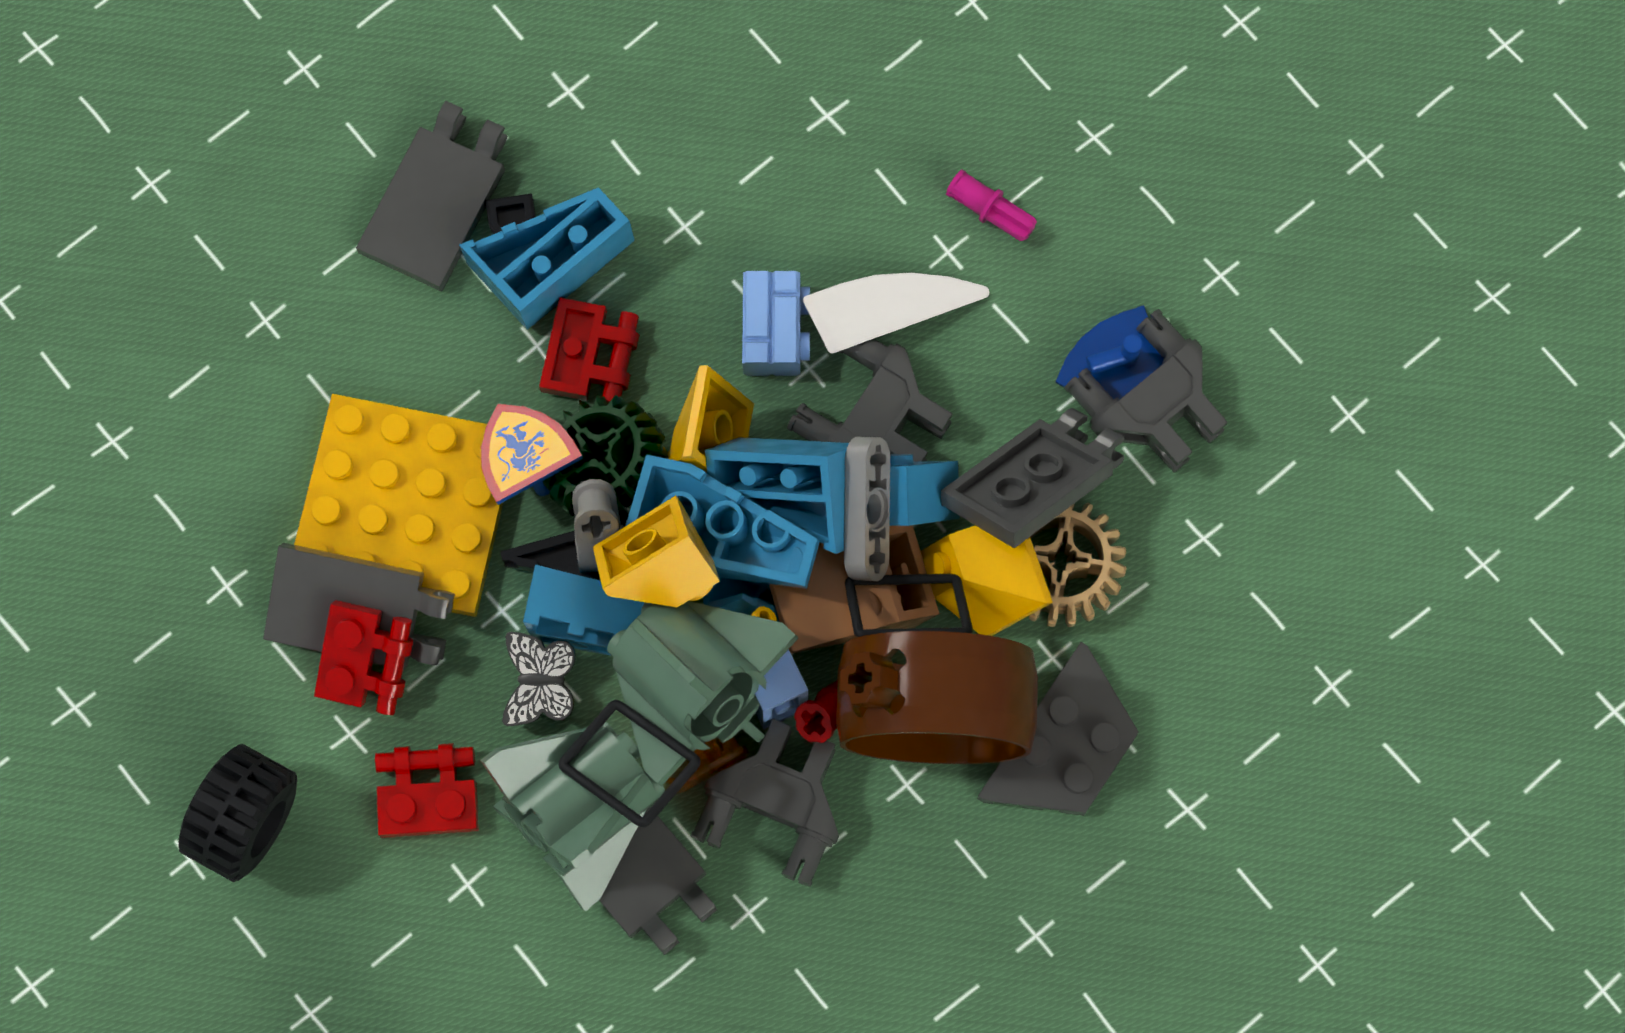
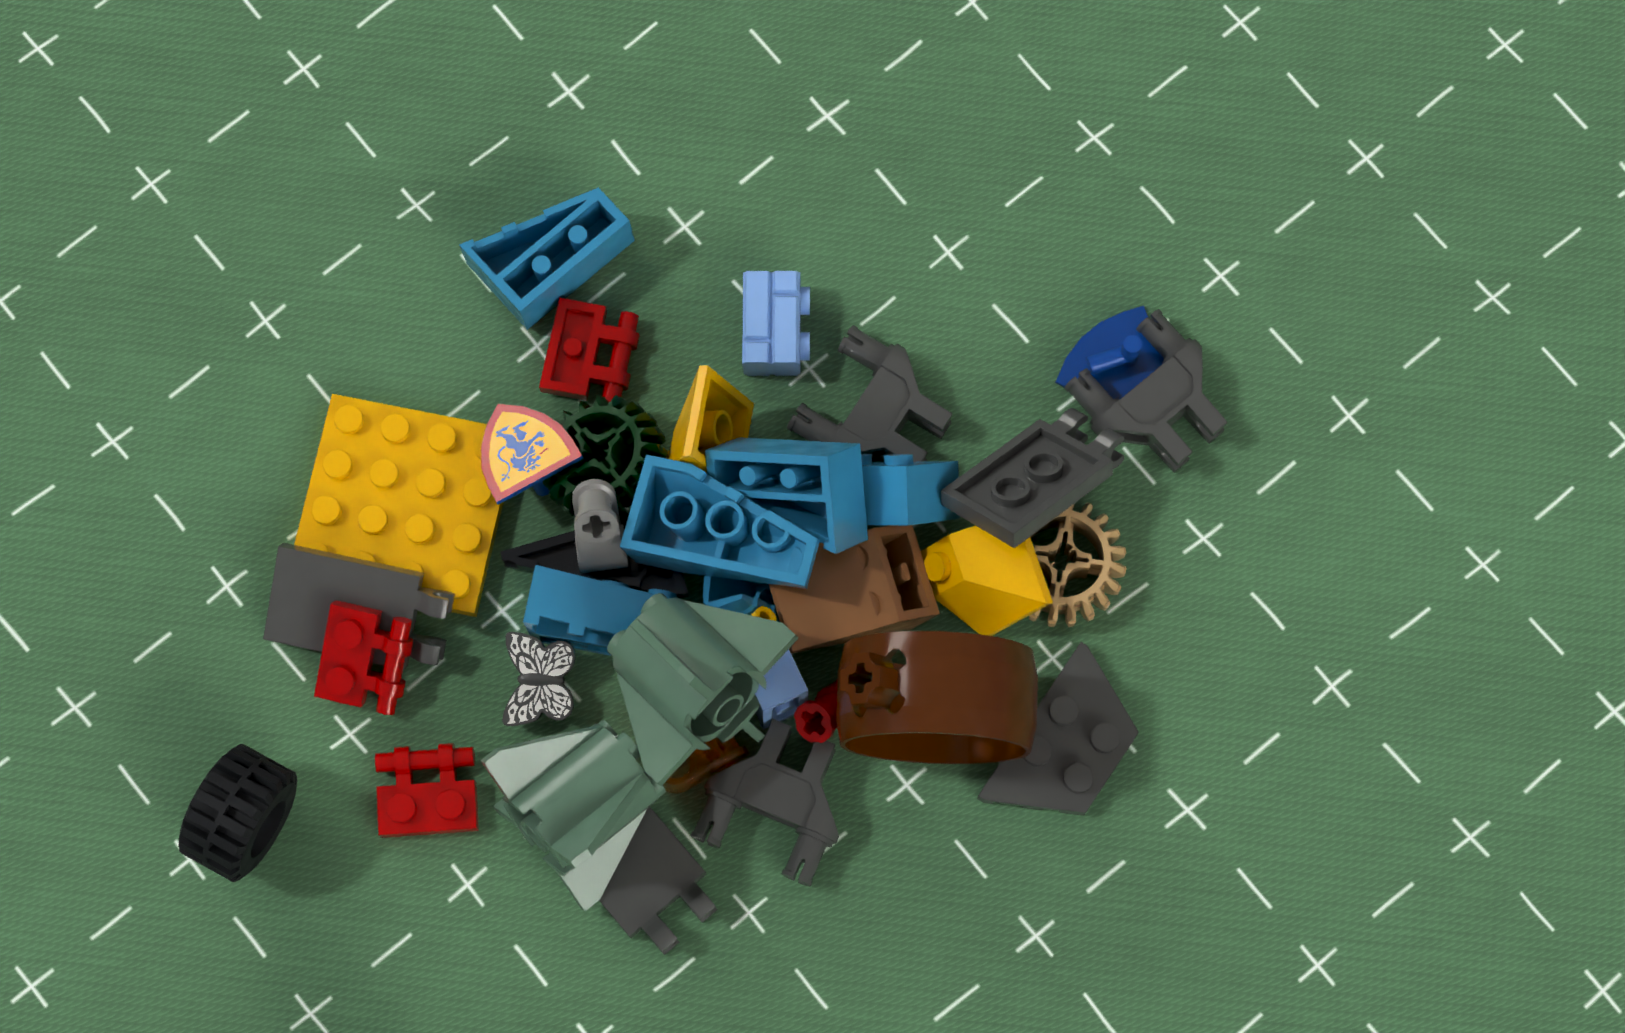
dark grey tile [356,101,508,292] -> none
black tile [486,193,536,235] -> none
black piece [558,700,701,827] -> none
yellow slope [593,496,720,608] -> none
white sticker [803,273,990,353] -> none
light grey beam [844,436,890,581] -> none
black piece [845,574,973,637] -> none
dark pink axle [946,169,1037,241] -> none

